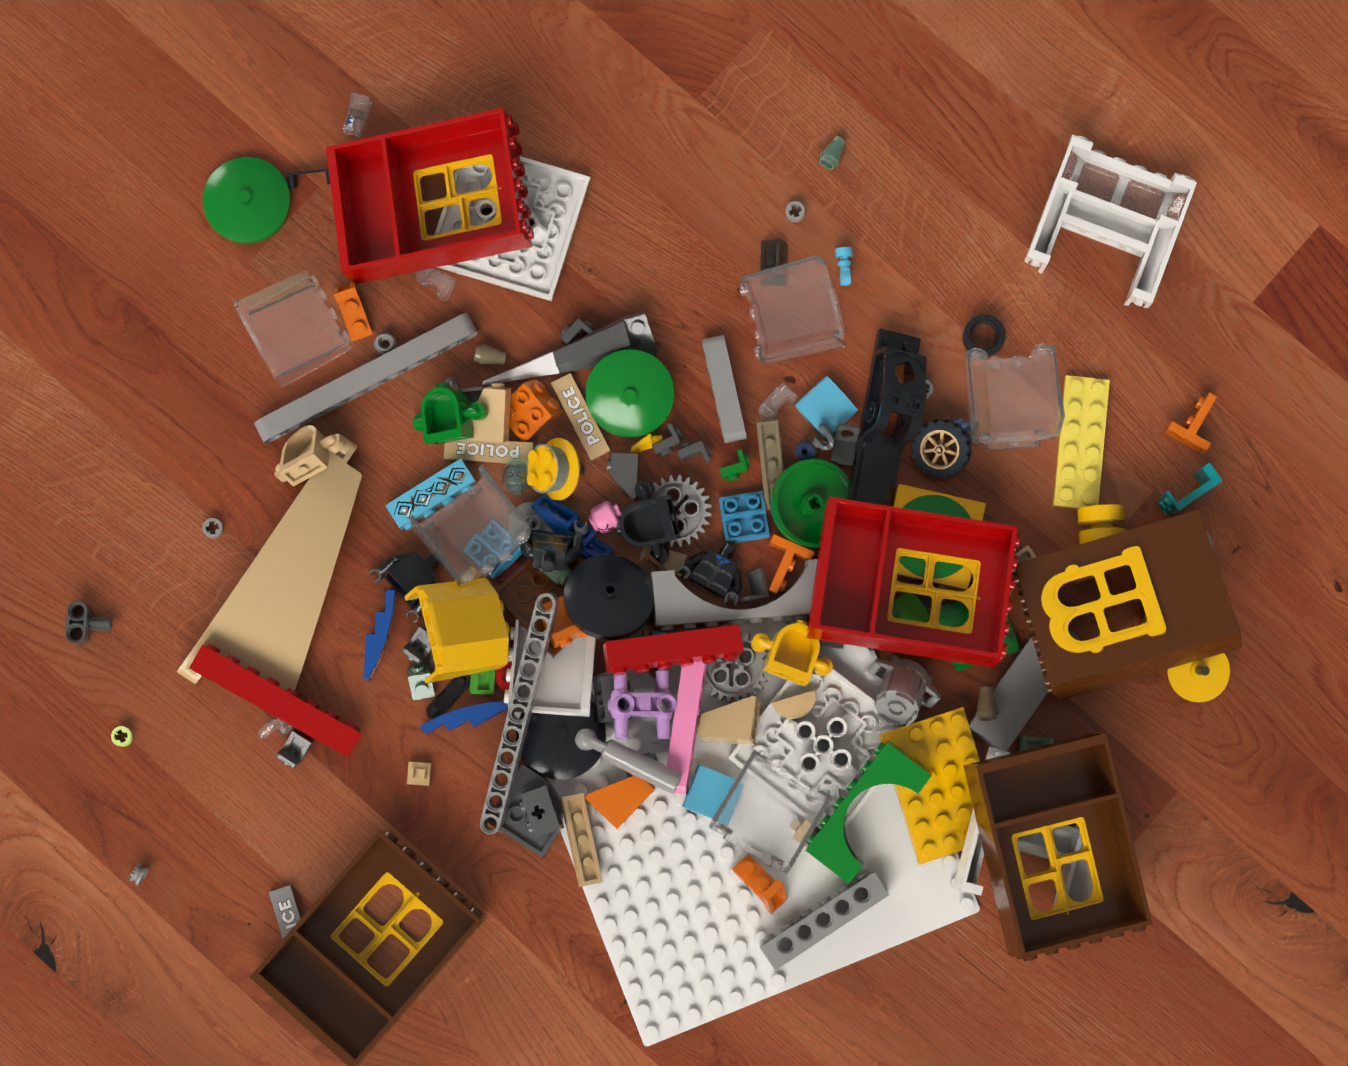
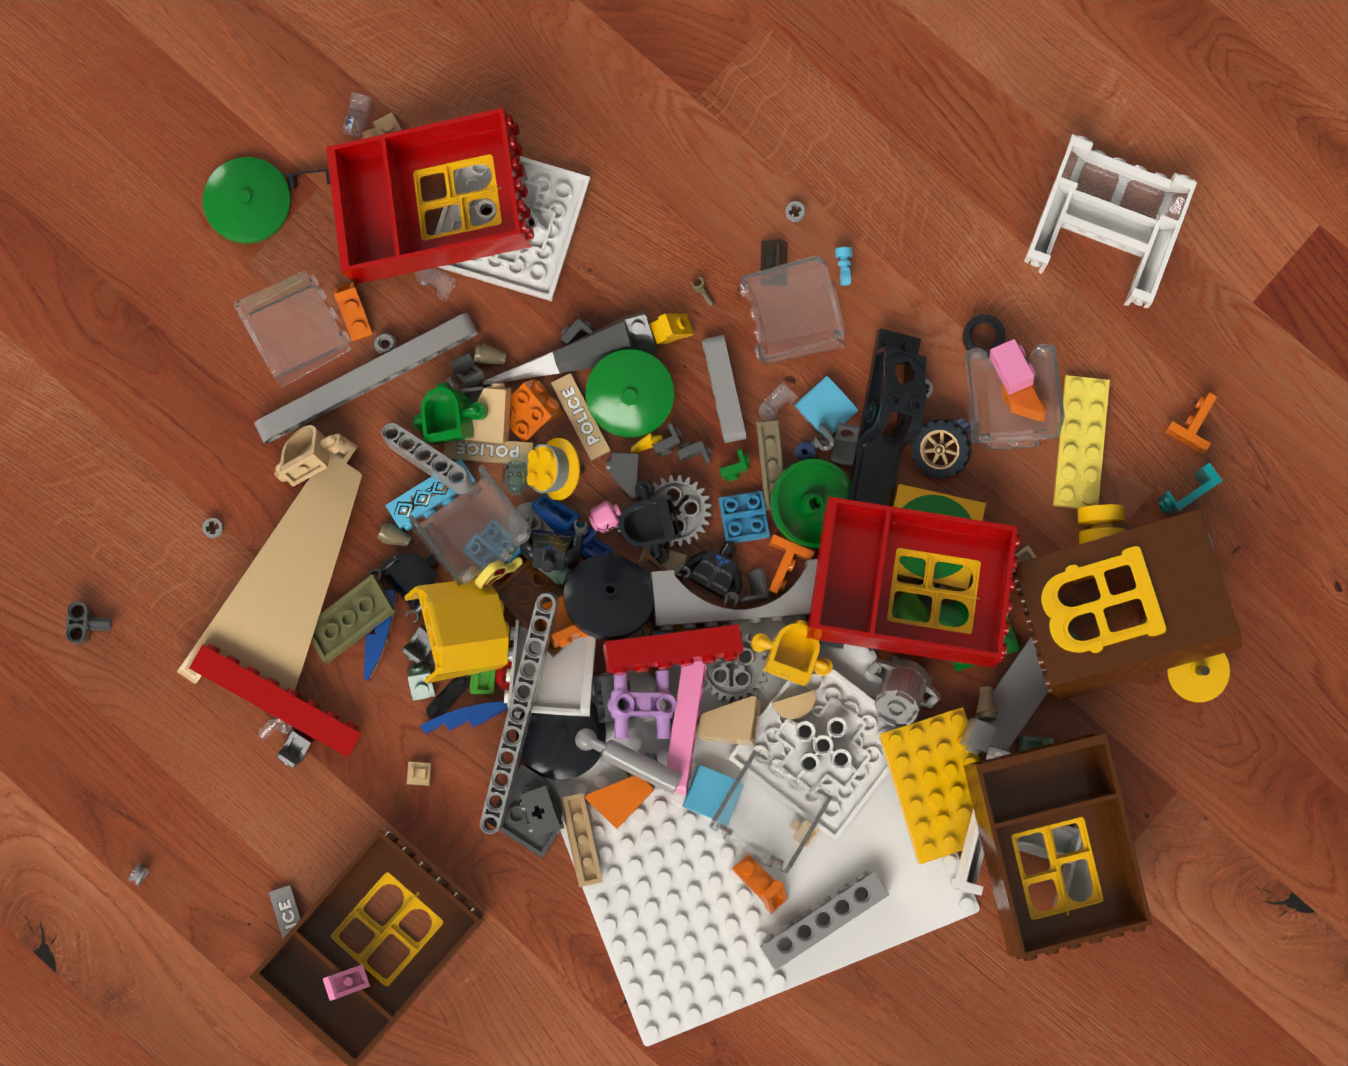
yellowish green bush [111,726,133,747] -> none
green arch [805,740,932,884] -> none
sand green cone [819,136,846,170] -> none
none -> olive plate [311,574,396,664]
none -> bright pink slope [323,964,370,1001]
none -> tan plate [362,112,402,139]
none -> dark tan cone [377,523,412,548]
none -> light grey beam [381,423,472,494]
none -> dark grey bracket [450,353,485,388]
none -> light yellow piece [475,557,523,590]
none -> yellow brick [650,313,694,344]
none -> dark tan hand [691,276,714,306]
none -> light grey brick [960,718,997,755]
none -> bright pink brick [990,339,1036,395]
none -> orange slope [1001,382,1047,422]

